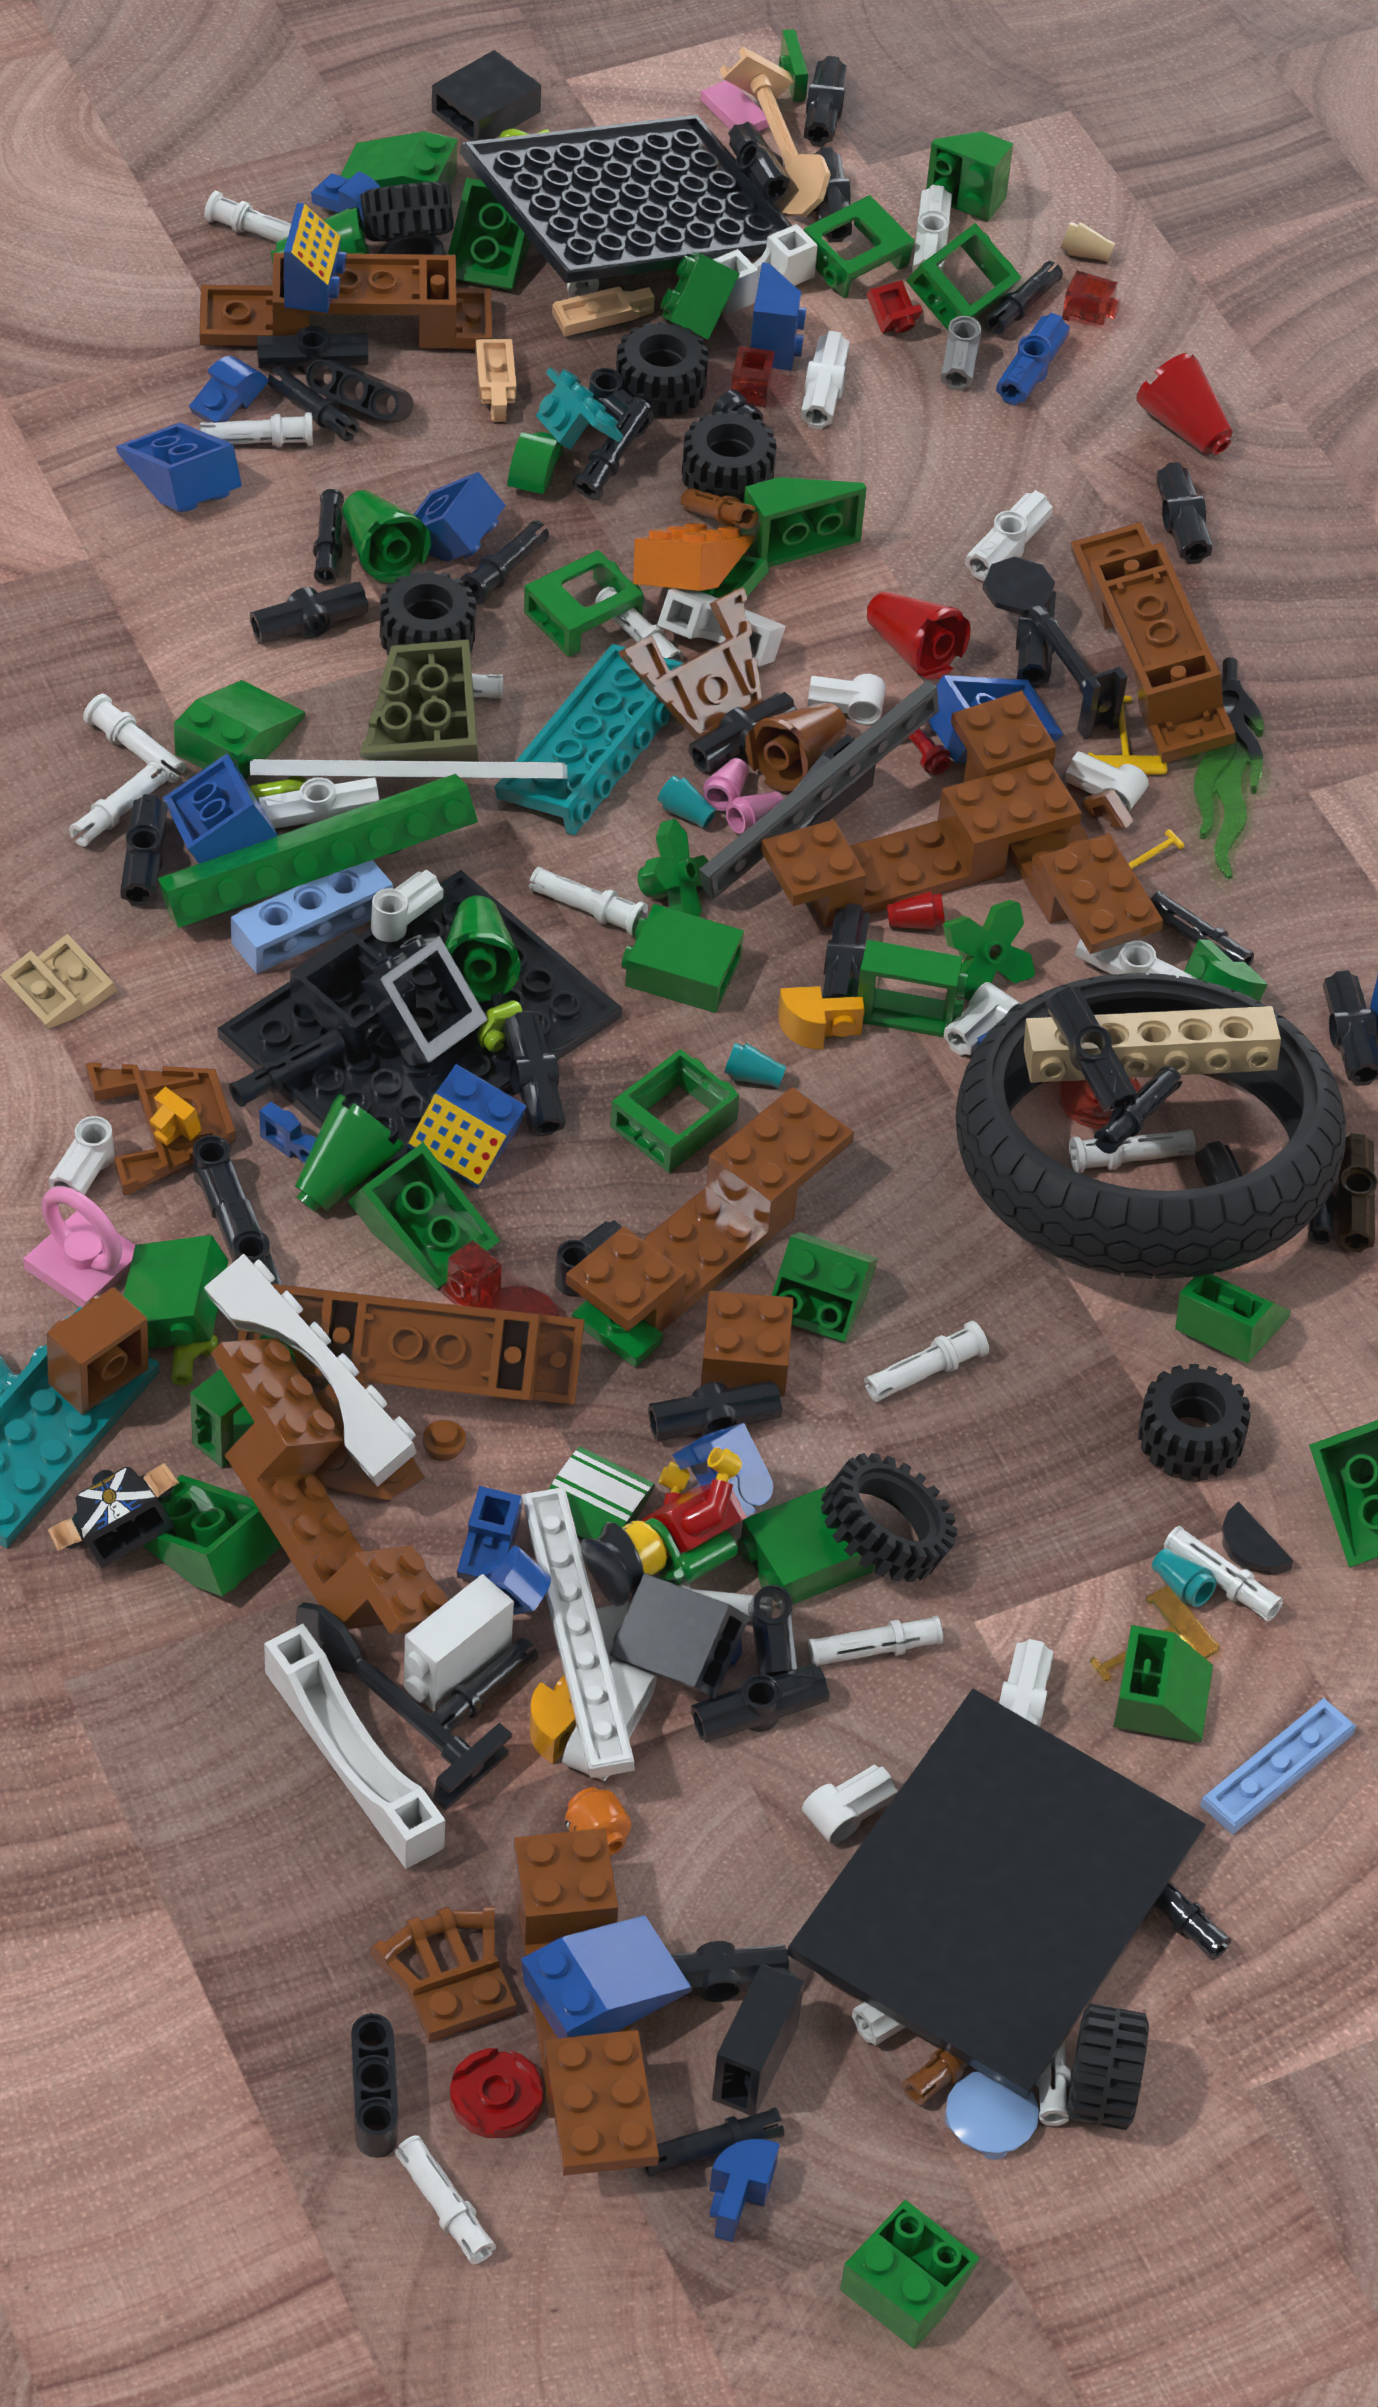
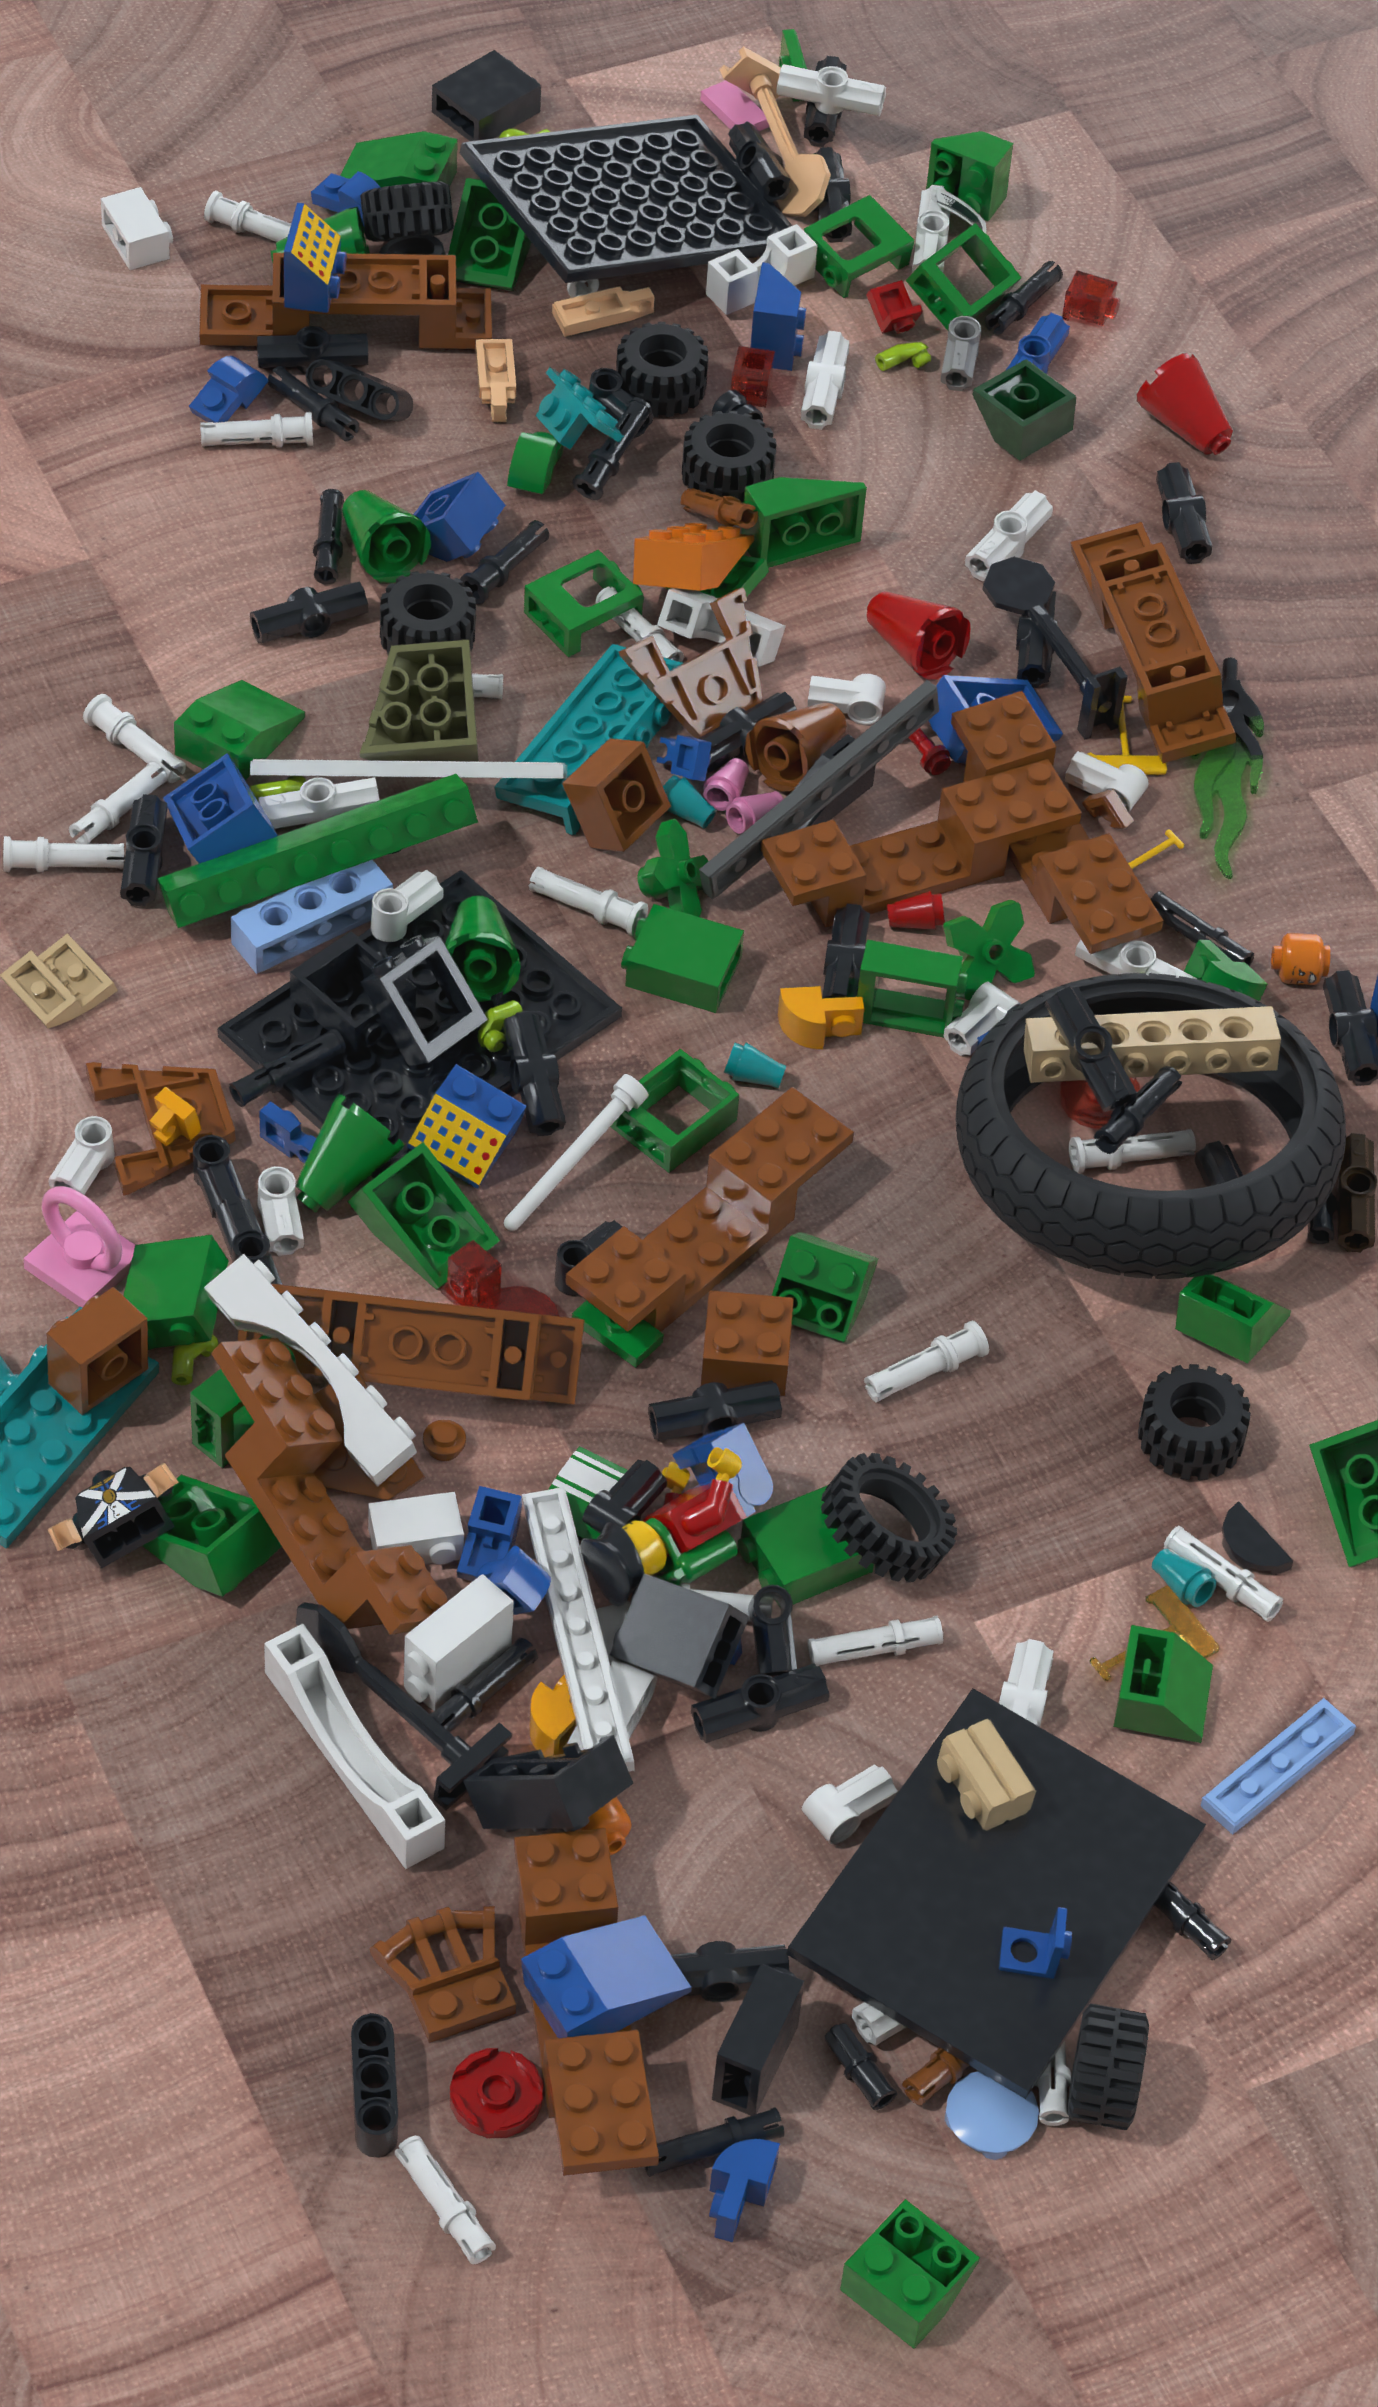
blue slope [116,422,242,512] -> none
green slope [660,251,740,340] -> none
tan cone [1060,221,1115,263] -> none
none -> white pin [3,836,124,872]
none -> white brick [101,187,173,270]
none -> white piece [257,1166,304,1256]
none -> white brick [368,1492,464,1565]
none -> black wedge [463,1735,634,1832]
none -> white piece [504,1074,649,1231]
none -> dark orange brick [562,738,671,852]
none -> black piece [582,1459,667,1533]
none -> blue plate [656,735,712,781]
none -> white piece [776,64,886,117]
none -> black axle [825,2023,897,2110]
none -> lime arm [875,342,932,371]
none -> sticker [937,188,986,233]
none -> tan brick [937,1719,1036,1831]
none -> dark green slope [972,359,1077,461]
none -> blue bracket [999,1907,1072,1979]
none -> orange head [1271,933,1330,986]

